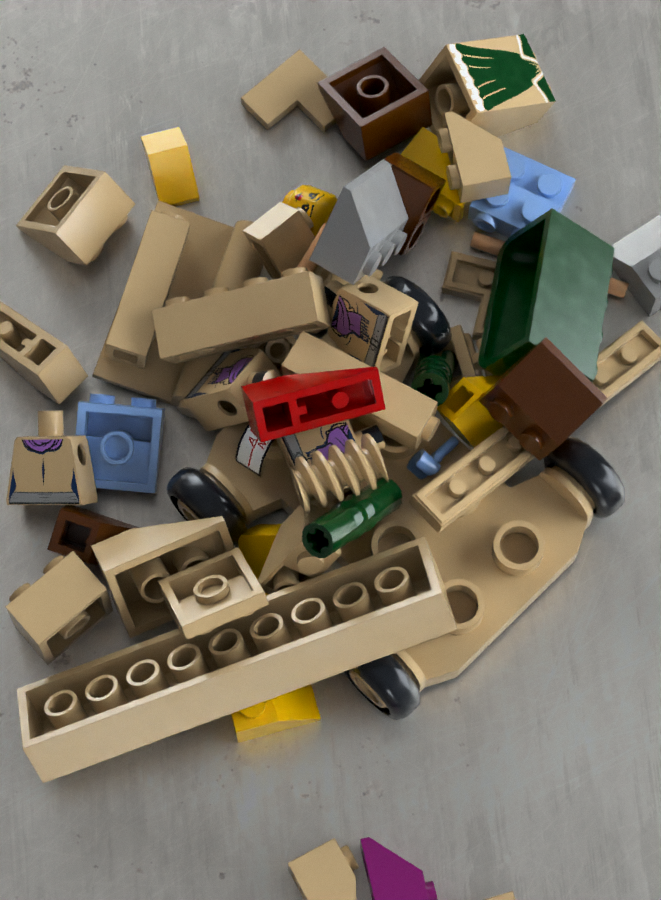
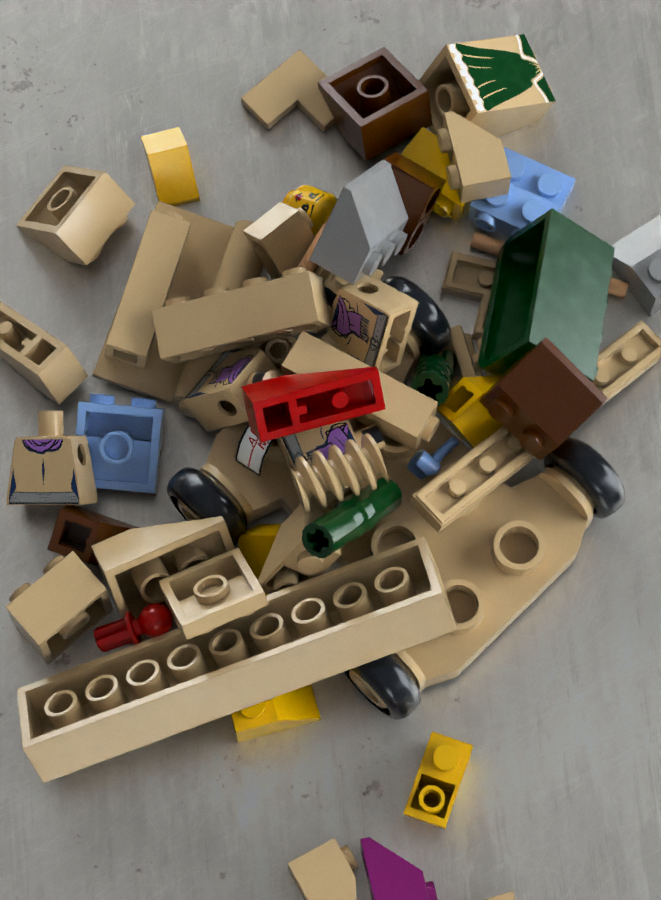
none -> red axle [94,603,173,652]
none -> yellow slope [403,731,473,830]

